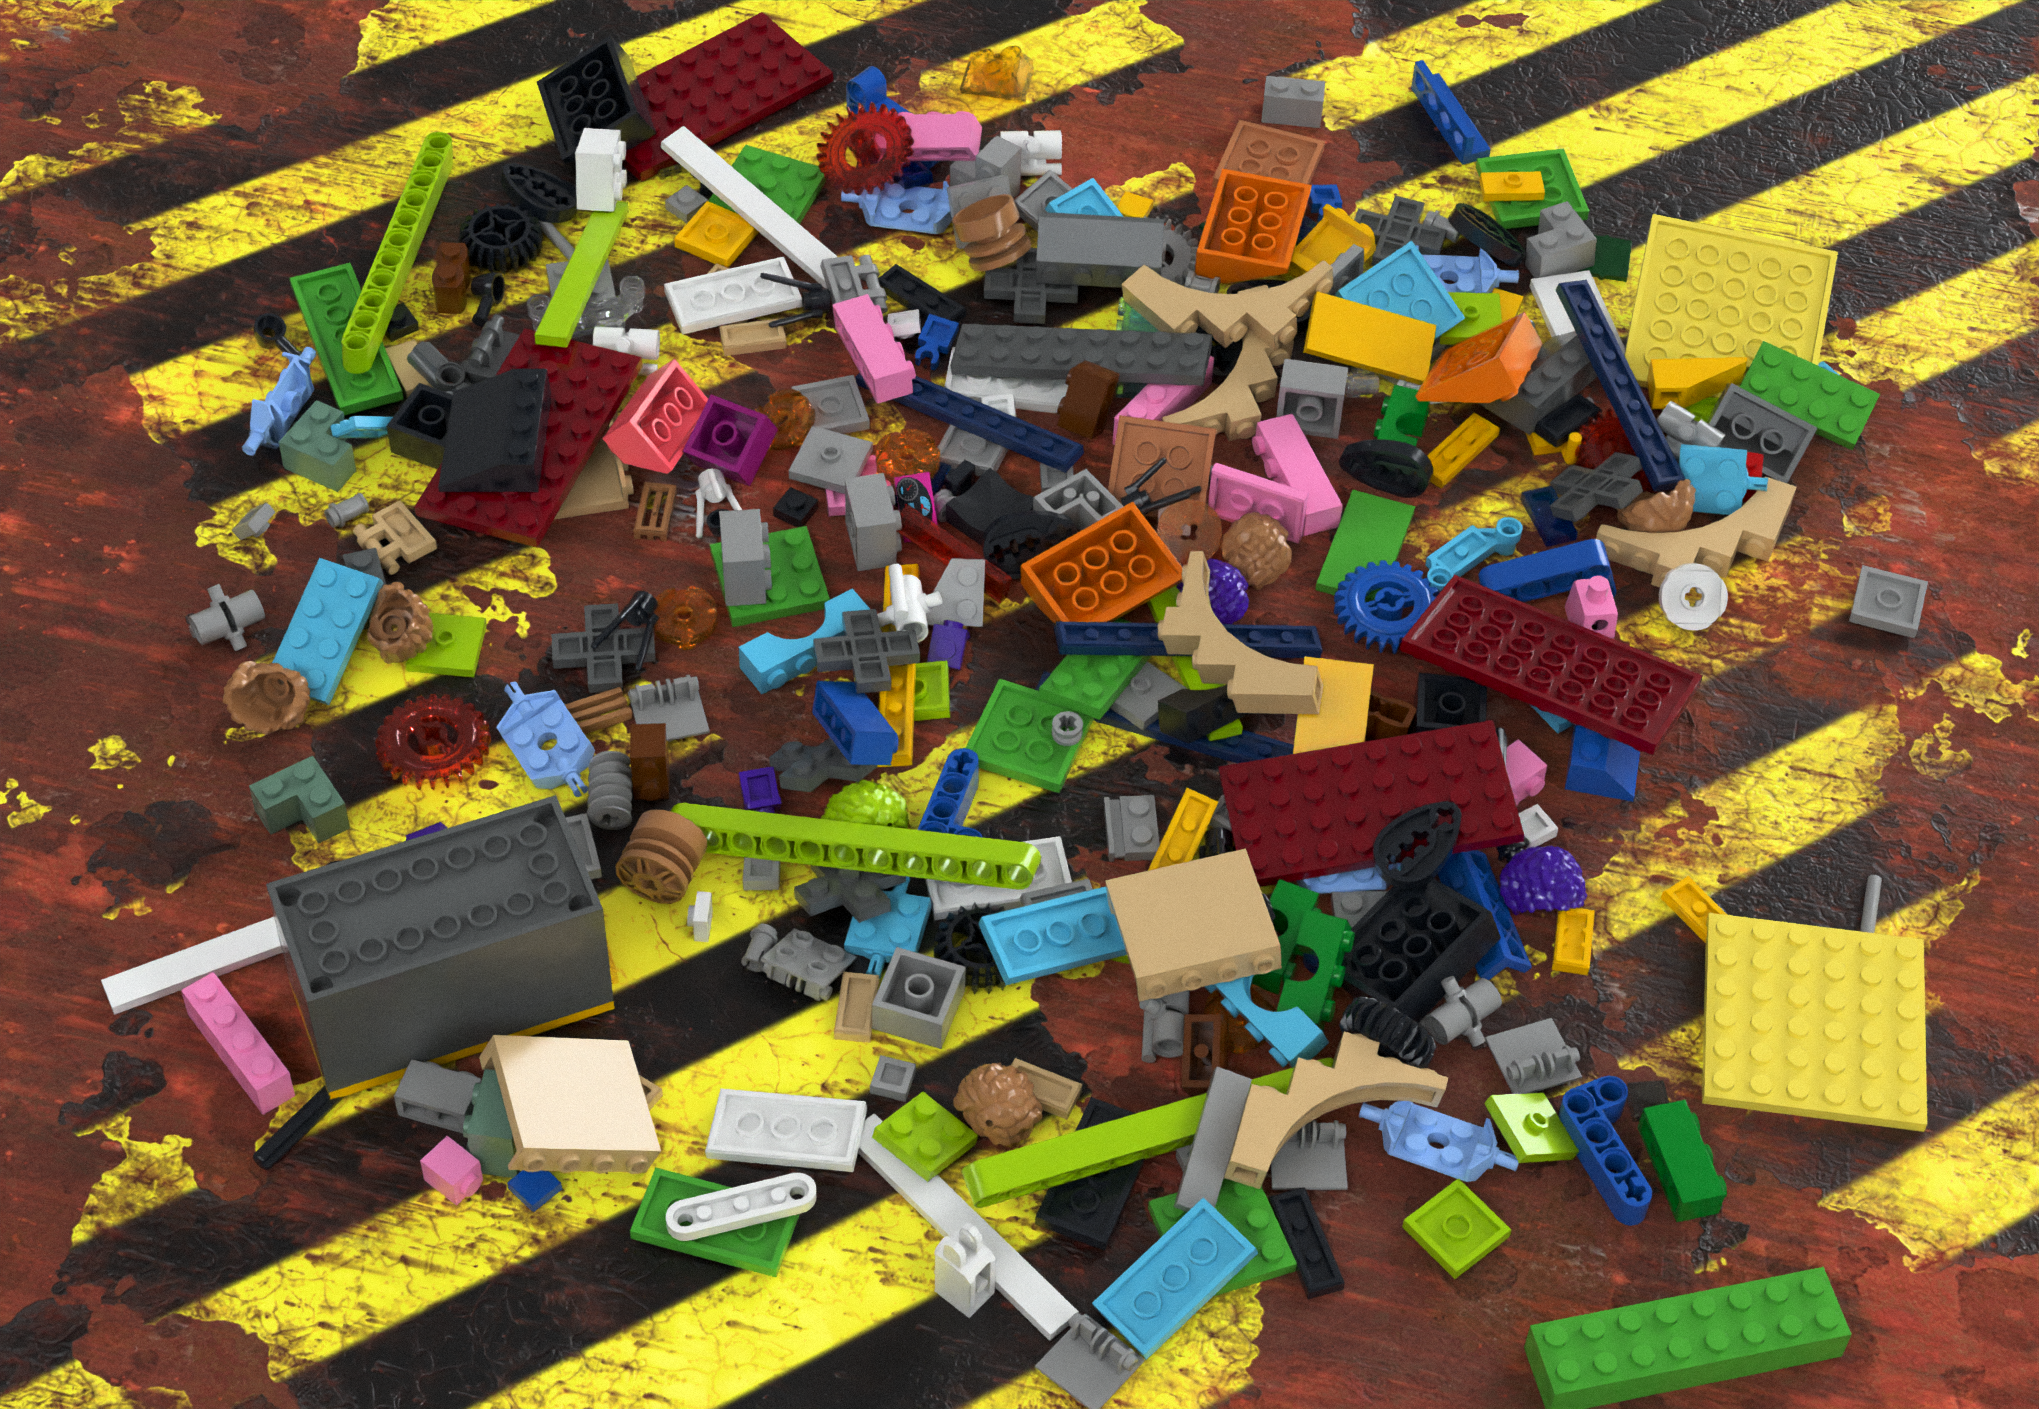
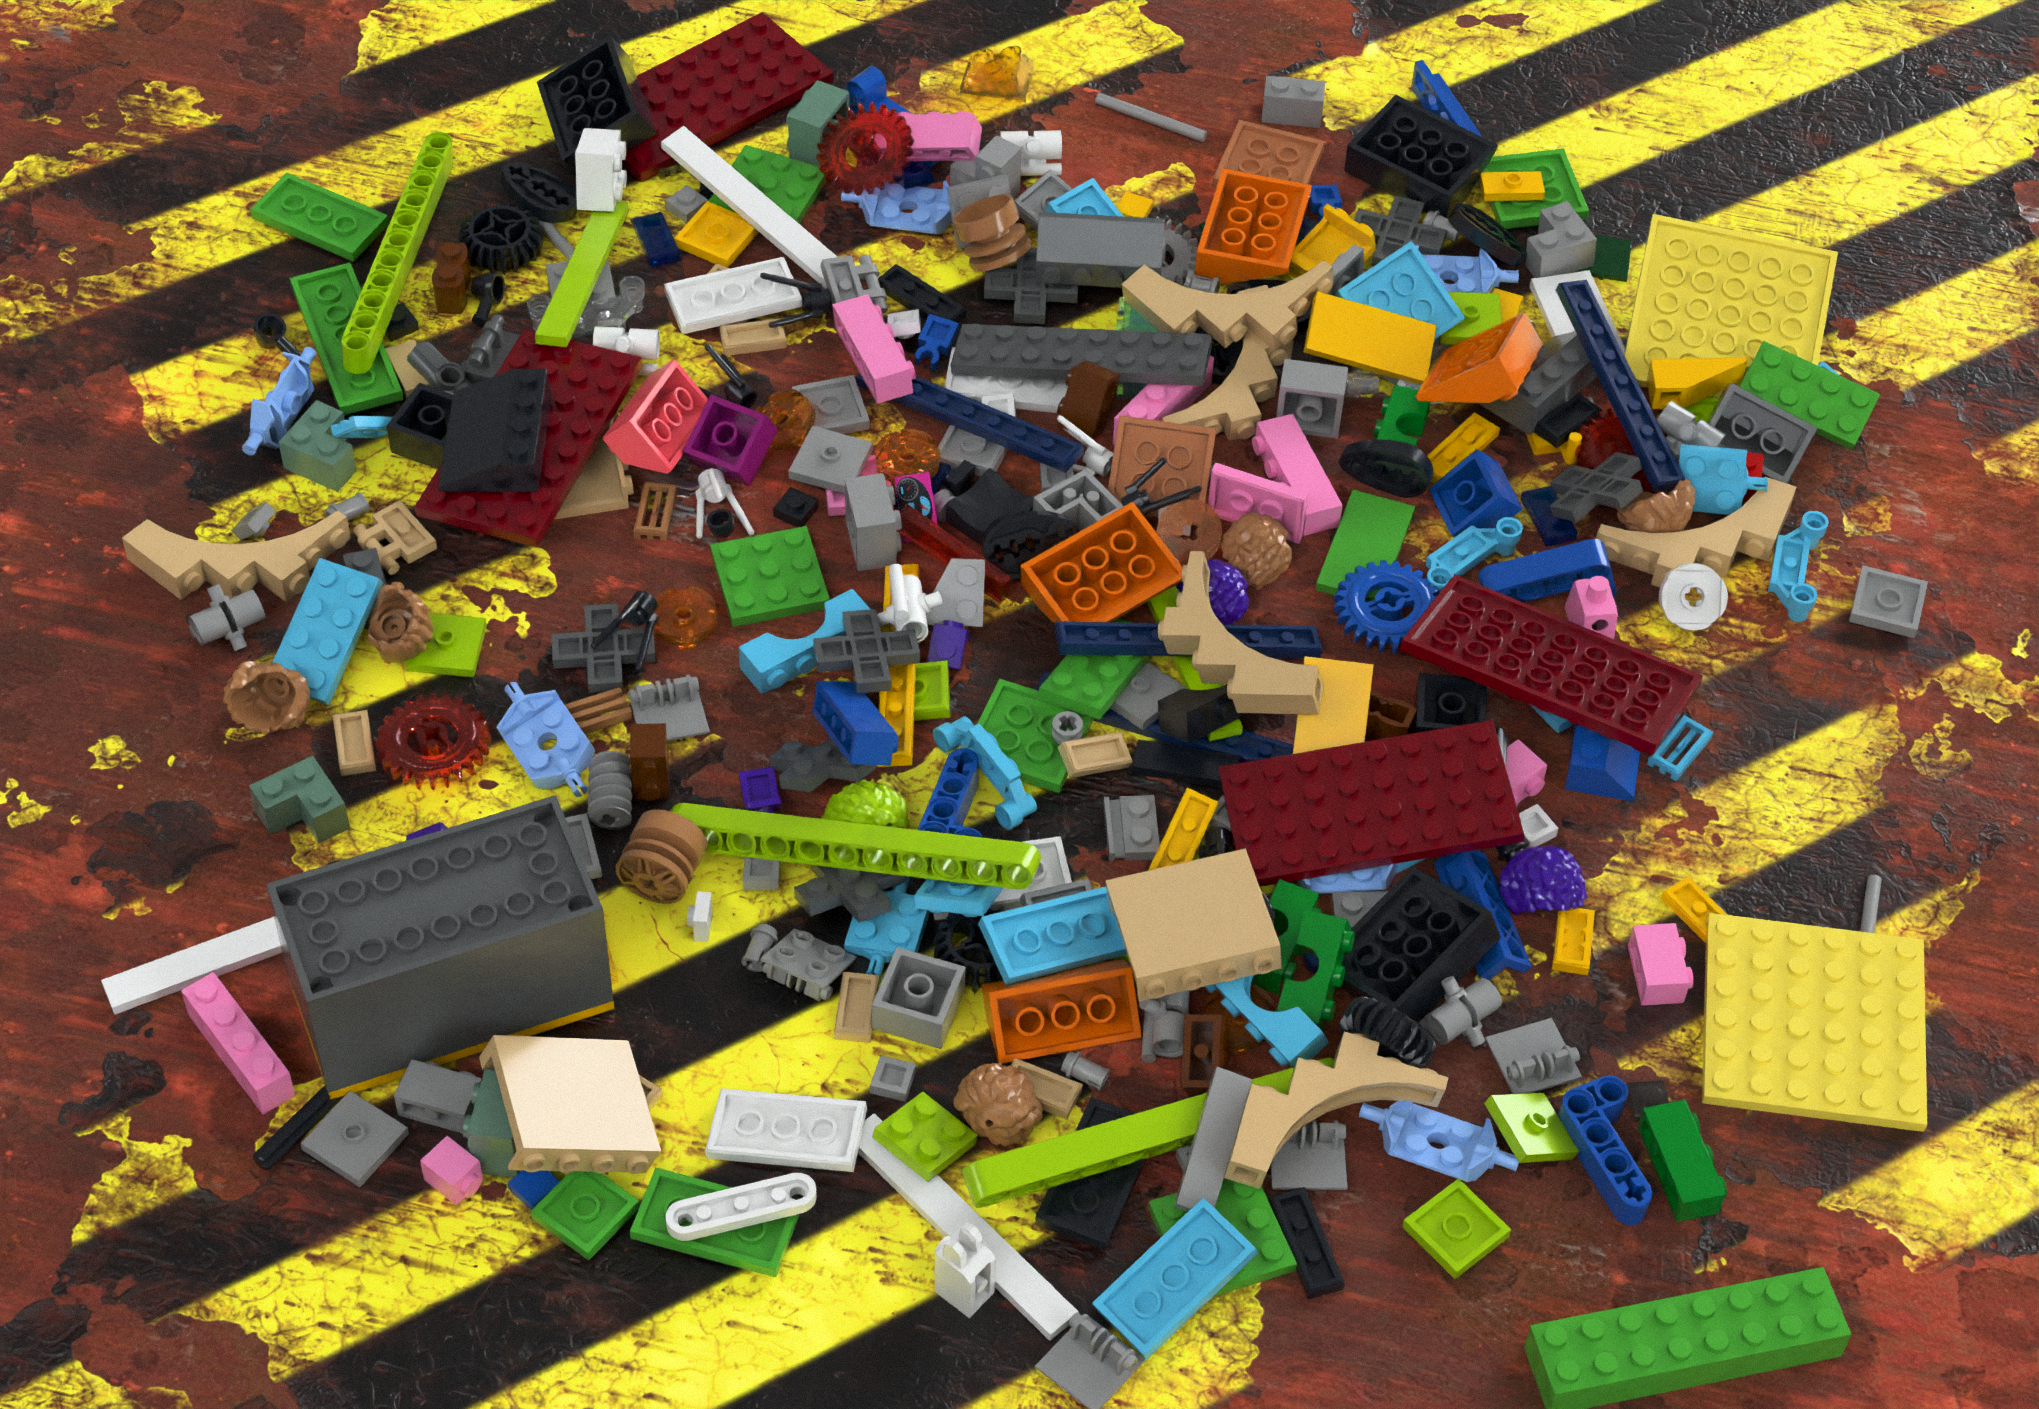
light grey brick [719,509,772,606] -> none
black piece [1373,801,1462,889] -> none
none -> tan arch [122,510,351,602]
none -> bright green plate [250,172,389,262]
none -> light grey plate [300,1091,409,1187]
none -> tan tile [333,710,376,776]
none -> bright green plate [531,1171,640,1260]
none -> clear blue plate [632,212,680,267]
none -> black plant [698,344,758,409]
none -> sand green brick [786,80,850,168]
none -> medium azure plate [914,879,1003,917]
none -> medium azure plate [933,716,1037,830]
none -> orange slope [981,959,1142,1064]
none -> white plant [1057,415,1113,477]
none -> tan tile [1058,732,1133,778]
none -> light grey pin [1061,1051,1111,1091]
none -> light grey bar [1095,92,1207,142]
none -> black tile [1132,739,1240,788]
none -> black slope [1344,95,1498,219]
none -> blue slope [1429,449,1523,538]
none -> bright pink brick [1628,923,1693,1006]
none -> medium azure tile [1647,715,1713,781]
none -> medium azure plate [1768,511,1829,622]

